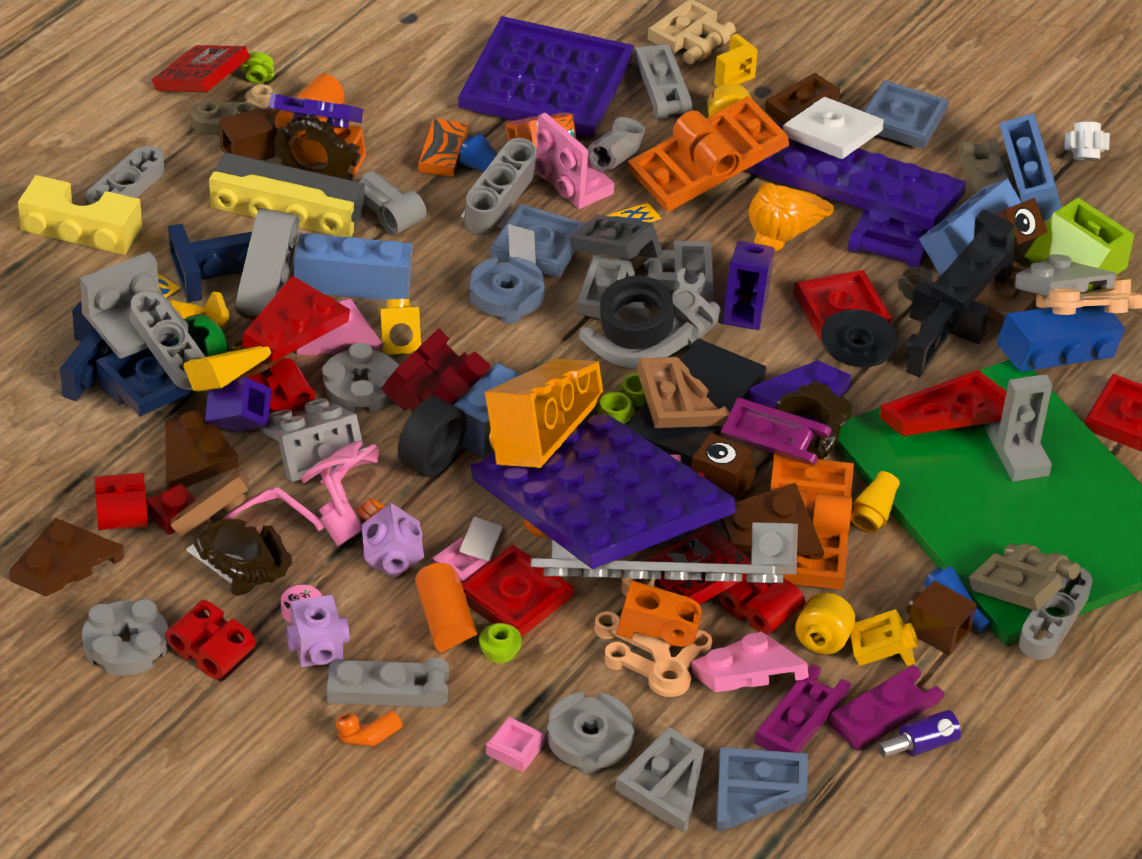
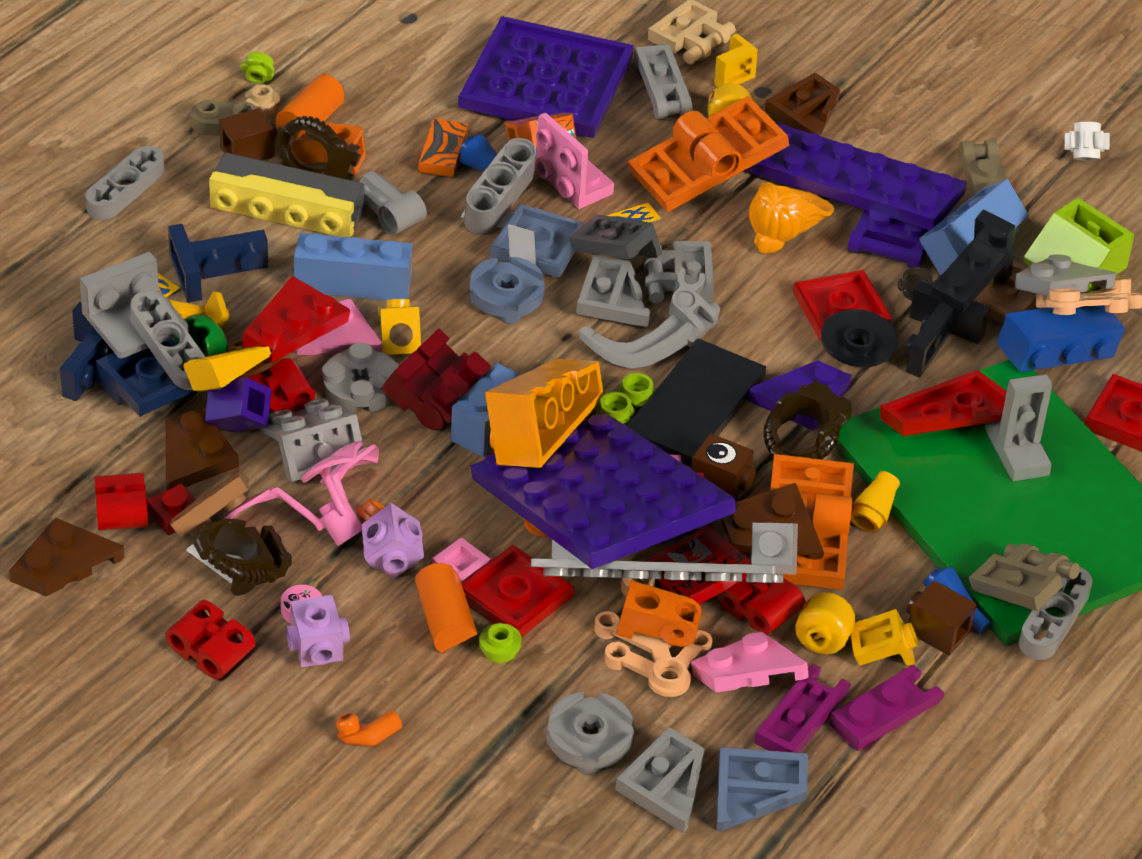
light yellow arch [18,175,142,255] -> none
light grey plate [82,599,169,676] -> none
red tile [151,45,250,92] -> none
light grey beam [236,208,299,317] -> none
dark purple wing [269,93,364,128] -> none
light grey plate [327,658,449,707] -> none
black tyre [397,396,467,478] -> none
white sticker [459,517,502,561] -> none
bright pink tile [486,717,546,772] -> none
light grey piece [588,117,645,173] -> none
black tyre [600,276,674,349] -> none
medium nougat wing [637,357,730,428] -> none
magenta hinge [721,398,832,466] -> none
dark purple torso [722,241,775,330] -> none
white plate [783,97,884,159] -> none
sand blue plate [864,80,949,149] -> none
dark purple piece [878,710,961,758] -> none
reddish brown brick [993,198,1048,246] -> none
medium blue brick [999,113,1062,221] -> none

